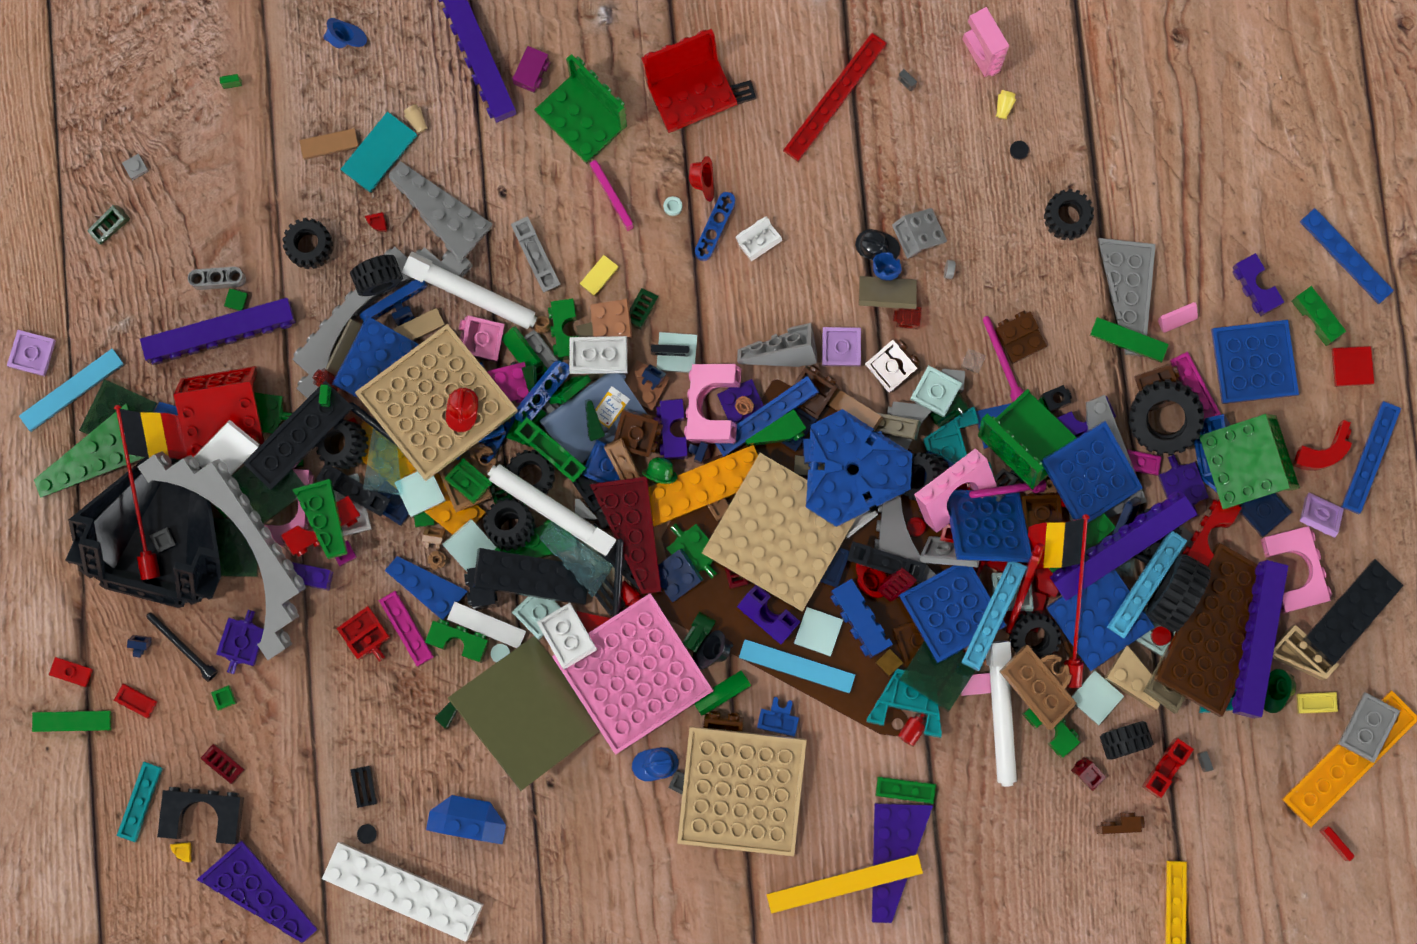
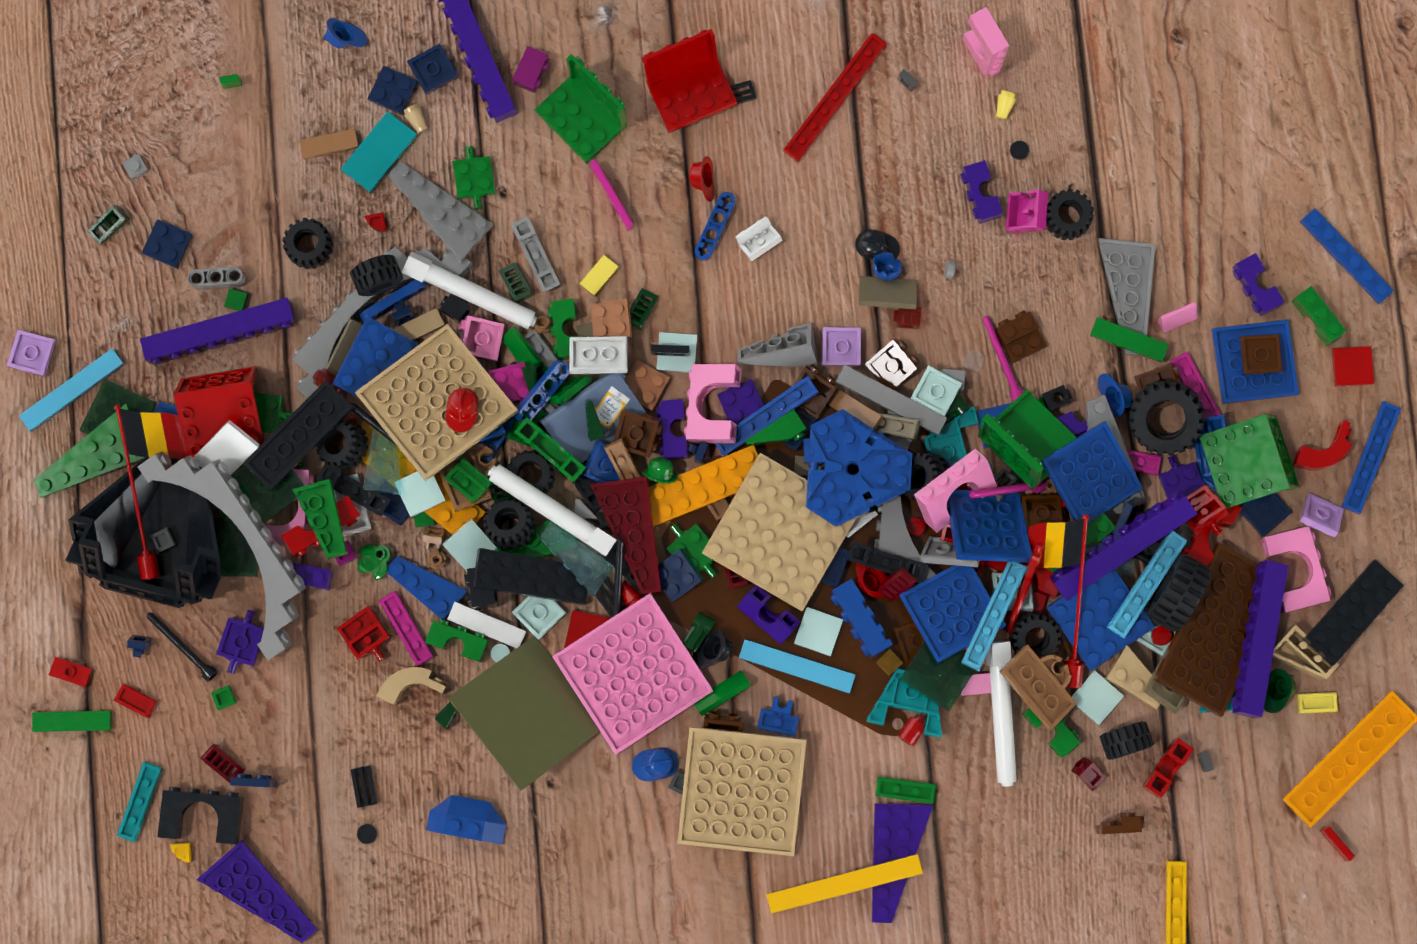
green tile [319,385,331,407] -> none
white brick [322,842,484,942] -> none
white tile [537,603,597,670] -> none
dark blue tile [642,364,666,390] -> none
light aqua tile [663,196,682,216] -> none
nougat plate [735,396,754,415] -> none
light grey bracket [892,208,947,259] -> none
light grey tile [1338,692,1400,763] -> none
none -> dark blue plate [142,219,193,269]
none -> dark blue plate [230,774,277,788]
none -> green plate [357,544,391,581]
none -> dark blue plate [368,66,418,115]
none -> tan arch [376,667,448,705]
none -> dark blue plate [407,43,458,95]
none -> black brick [440,294,471,324]
none -> green plate [452,146,495,210]
none -> dark green slope [499,262,533,303]
none -> light grey tile [835,365,947,436]
none -> dark purple arch [960,160,1003,224]
none -> dark pink piece [1006,190,1048,234]
none -> blue piece [1097,373,1133,417]
none -> red plate [1185,485,1228,536]
none -> reddish brown plate [1239,334,1282,375]

